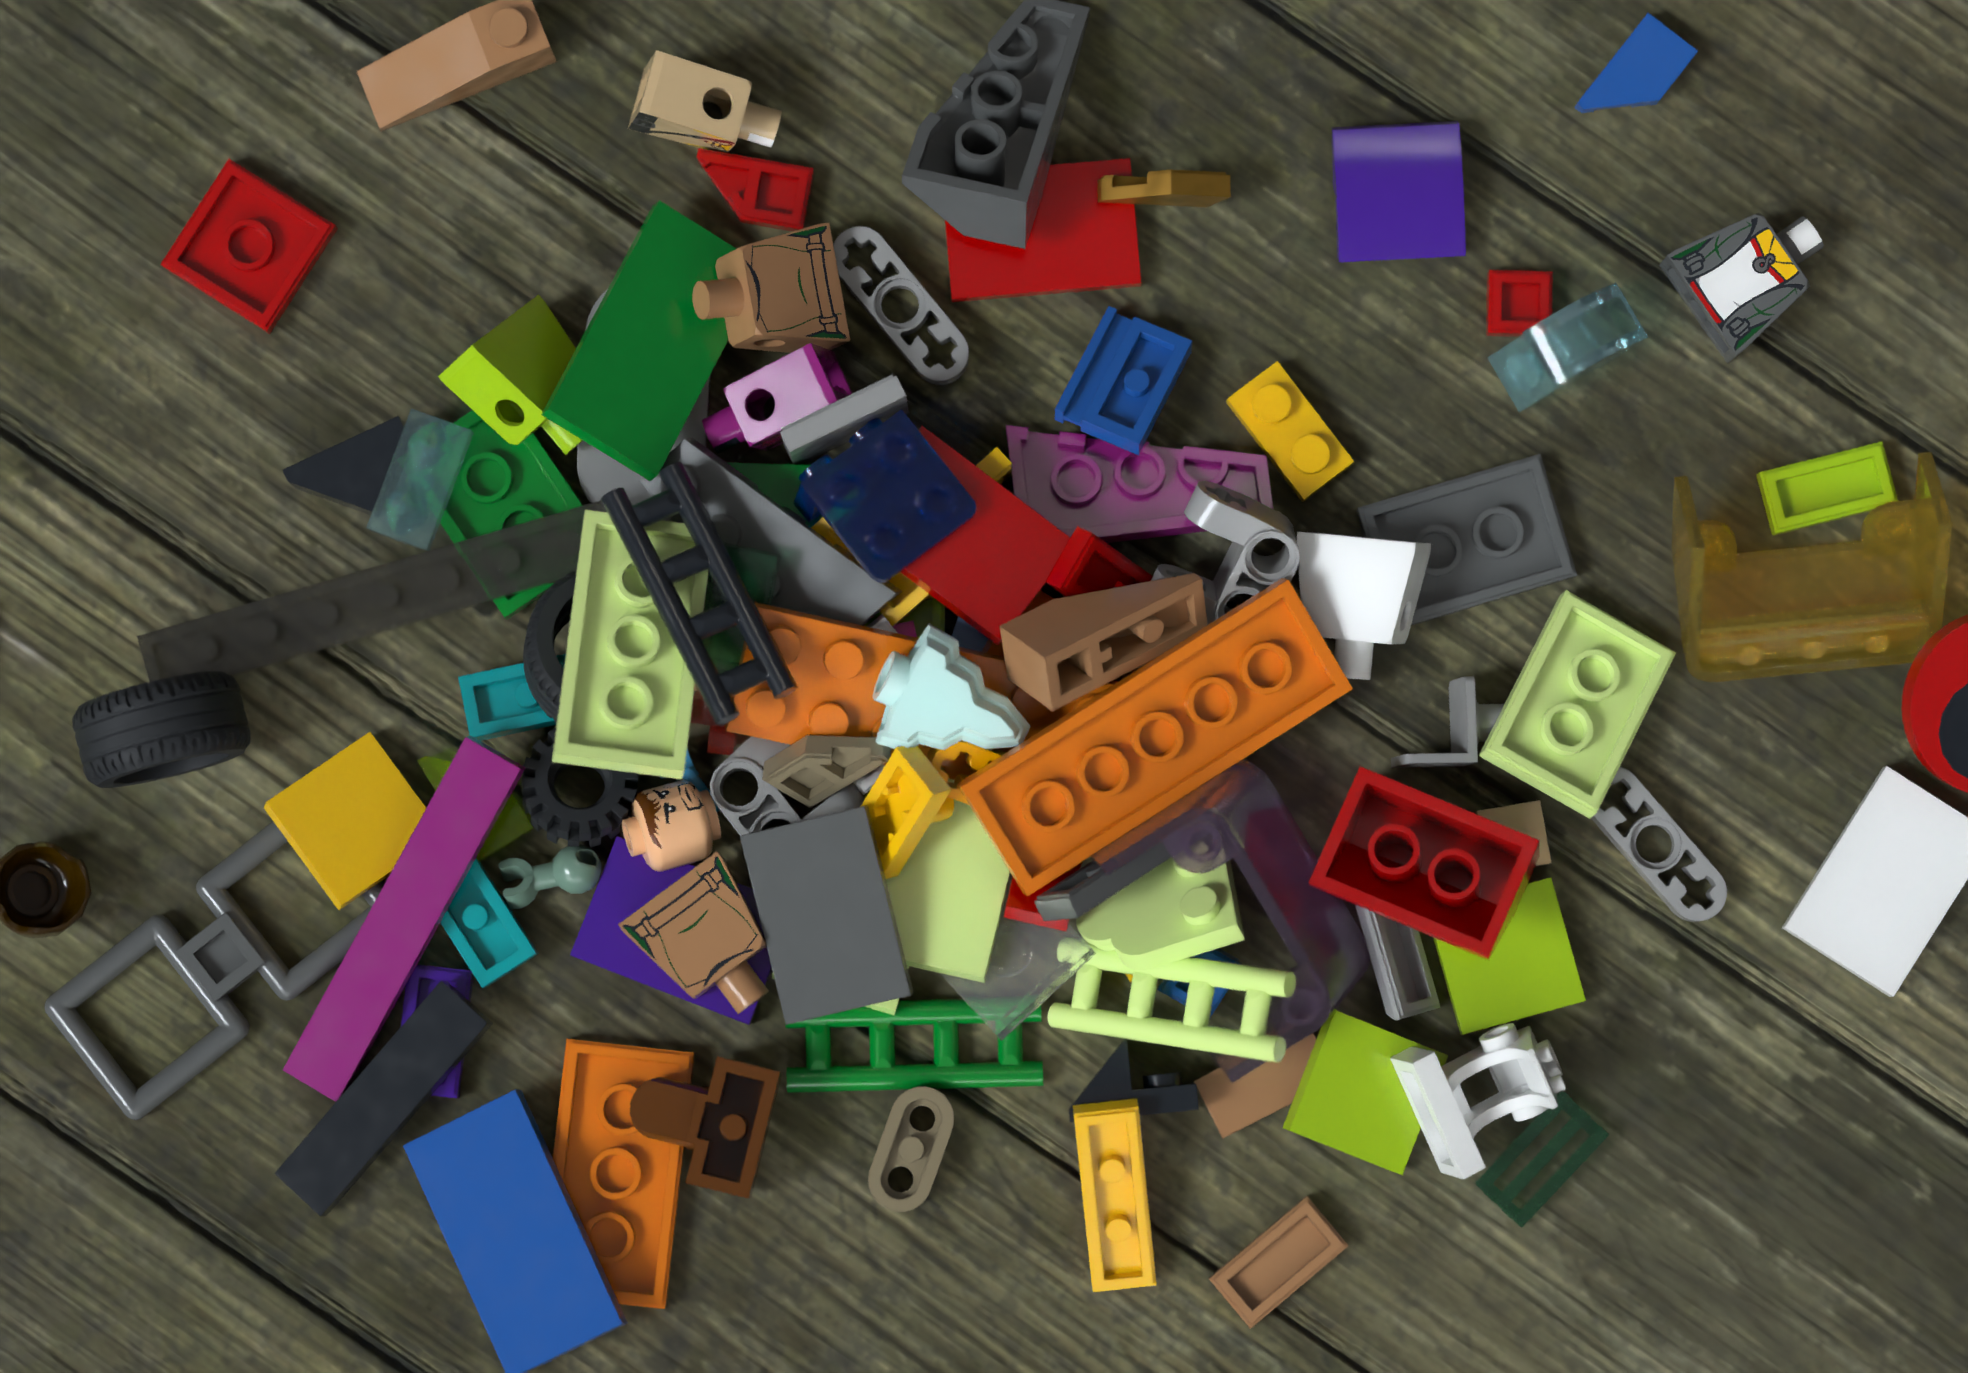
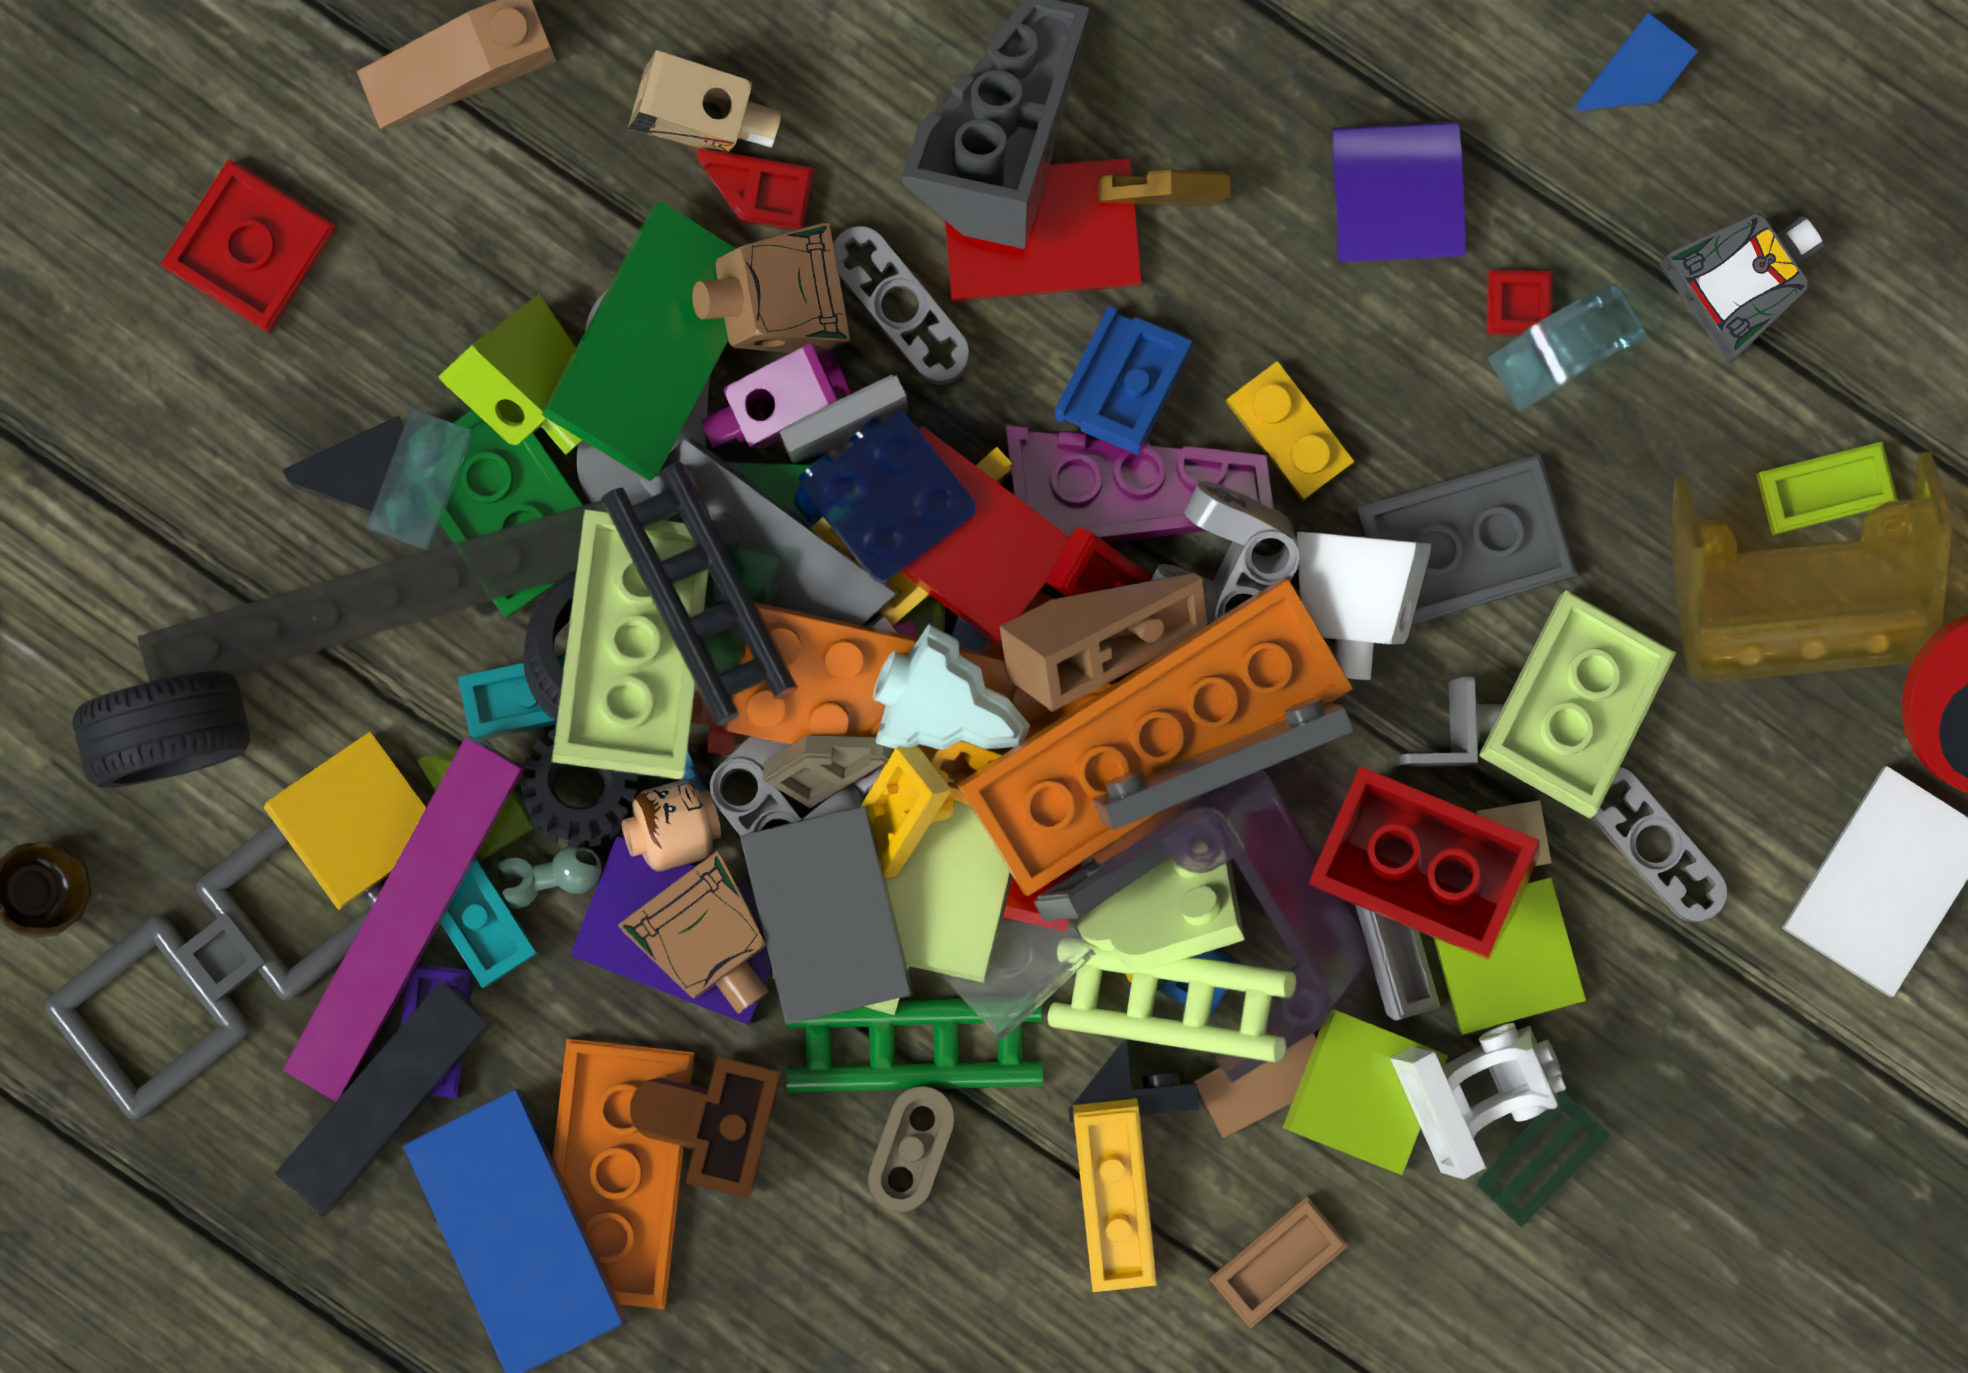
none -> dark grey plate [1092,697,1353,830]

